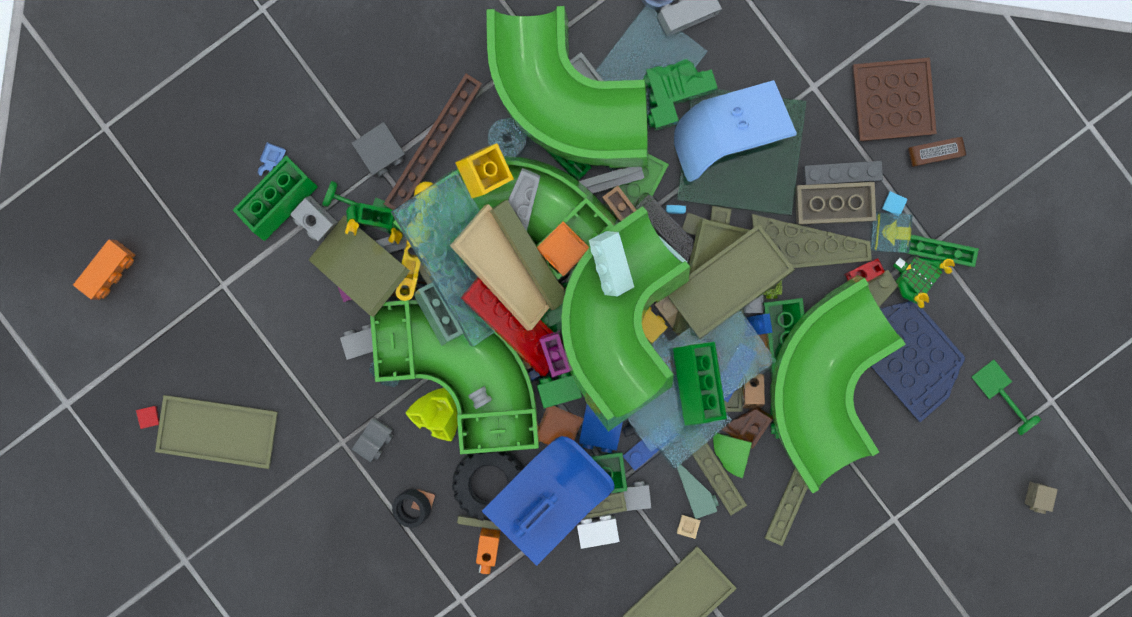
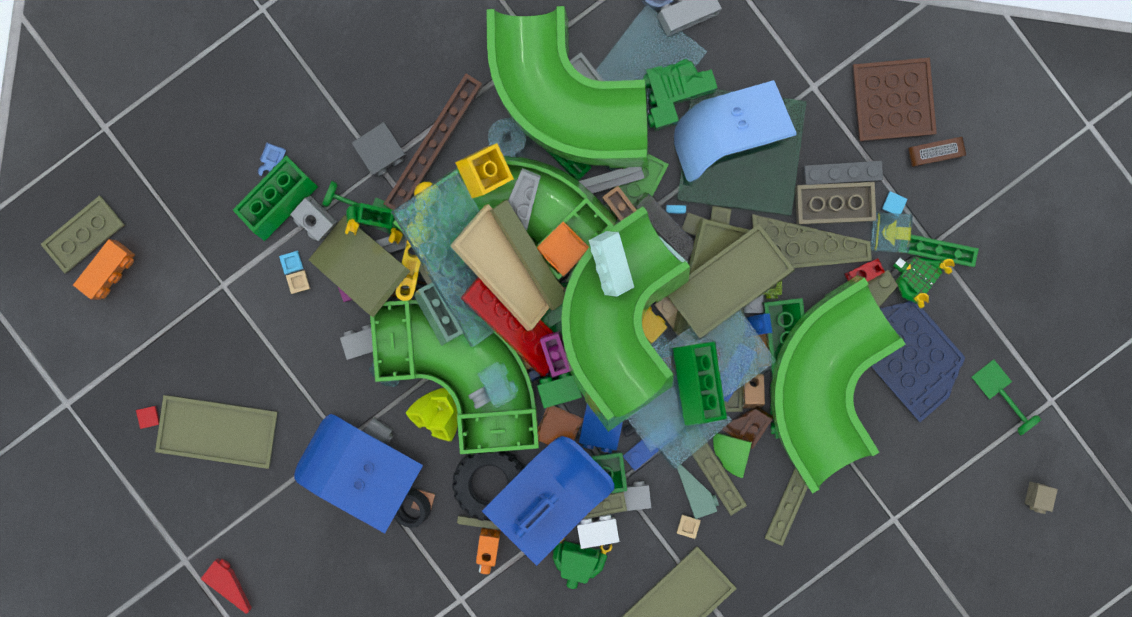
none -> olive tile [41,195,125,274]
none -> red slope [201,559,252,614]
none -> medium azure tile [279,251,304,275]
none -> tan plate [286,270,311,294]
none -> blue door [294,414,423,533]
none -> clear light blue brick [477,361,519,409]
none -> green torso [553,538,612,589]

